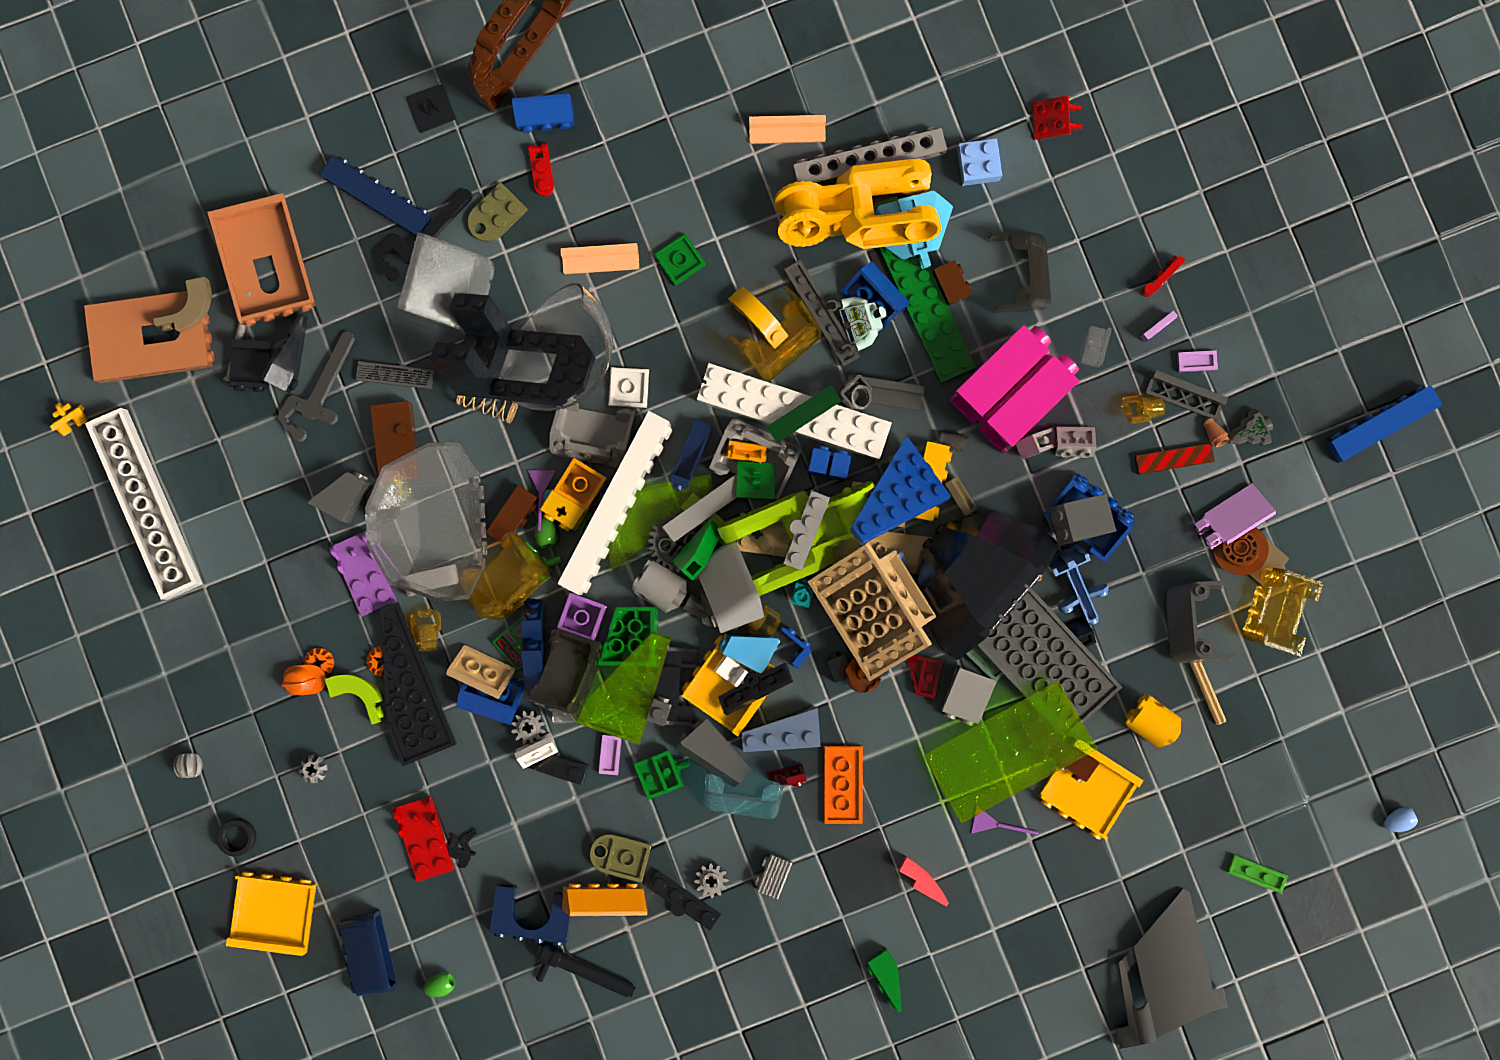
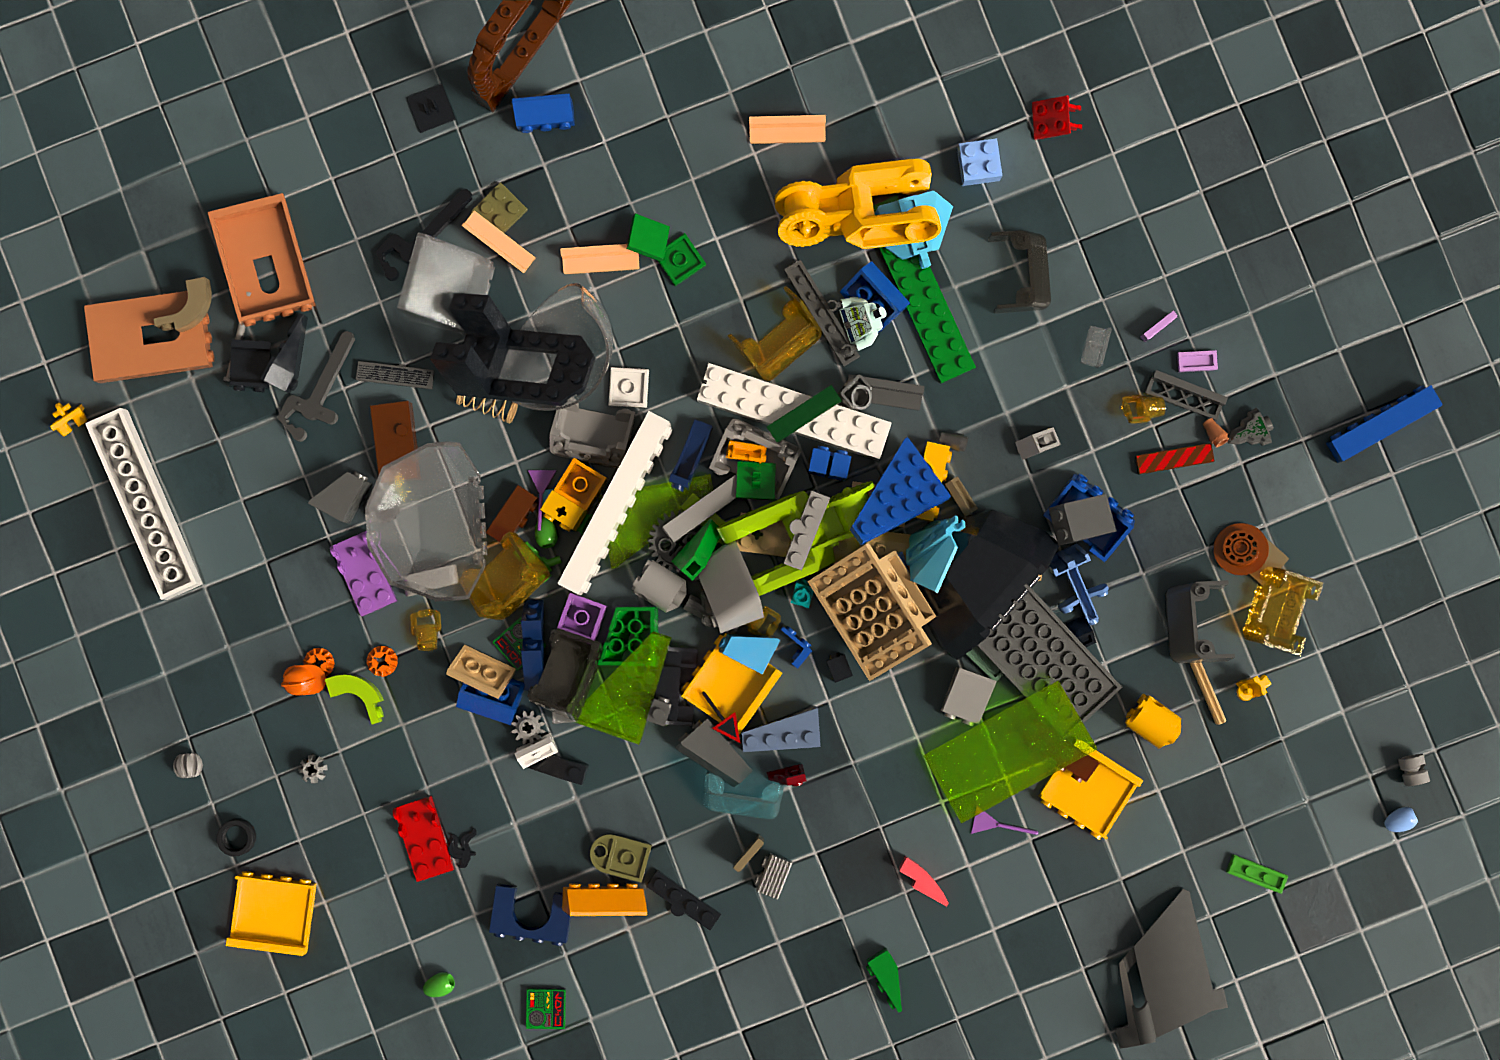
dark blue brick [320,156,431,237] -> none
dark blue windscreen [337,910,397,997] -> none
black wing [380,602,457,767] -> none
red plate [528,142,554,197] -> none
black cylinder [535,943,636,998] -> none
lavender tile [599,735,622,775] -> none
green plate [634,749,691,800] -> none
light grey gear [694,863,729,898] -> none
white bracket [714,655,748,687] -> none
black hinge [718,663,793,715] -> none
yellow arch [728,286,788,349] -> none
light grey brick [793,127,947,185] -> none
orange tile [824,746,863,824] -> none
reddish brown tile [844,657,881,693] -> none
dark red wing [907,655,943,699] -> none
reddish brown piece [933,260,972,307] -> none
dark pink brick [949,325,1079,454] -> none
light grey bracket [1055,427,1096,458] -> none
red plate [1141,255,1186,298] -> none
lavender tile [1194,483,1276,549] -> none
none -> light nougat panel [462,211,536,273]
none -> tile [526,988,566,1029]
none -> green tile [626,213,670,262]
none -> piece [702,691,740,743]
none -> dark tan tile [733,834,764,872]
none -> medium azure panel [906,515,965,593]
none -> yellow hips [1236,675,1271,701]
none -> light grey wheel [1398,754,1430,786]

